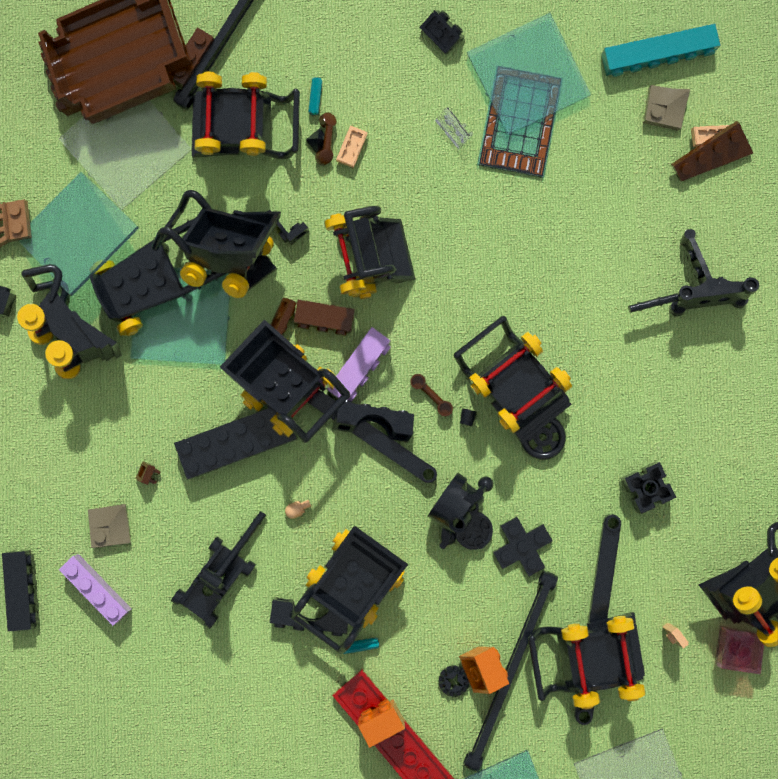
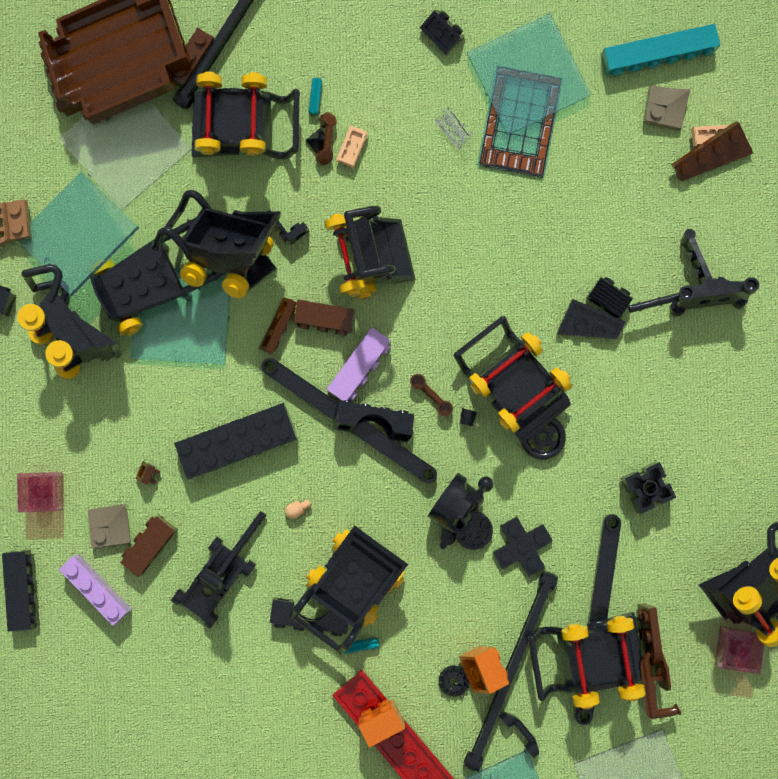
black piece [220,320,350,443] -> none
light nougat plate [663,623,689,649] -> none
none -> clear pink brick [17,472,63,512]
none -> reddish brown brick [120,515,177,577]
none -> black bar [499,712,539,759]
none -> black wing [556,299,625,339]
none -> black brick [586,277,633,318]
none -> reddish brown plate [636,603,681,719]

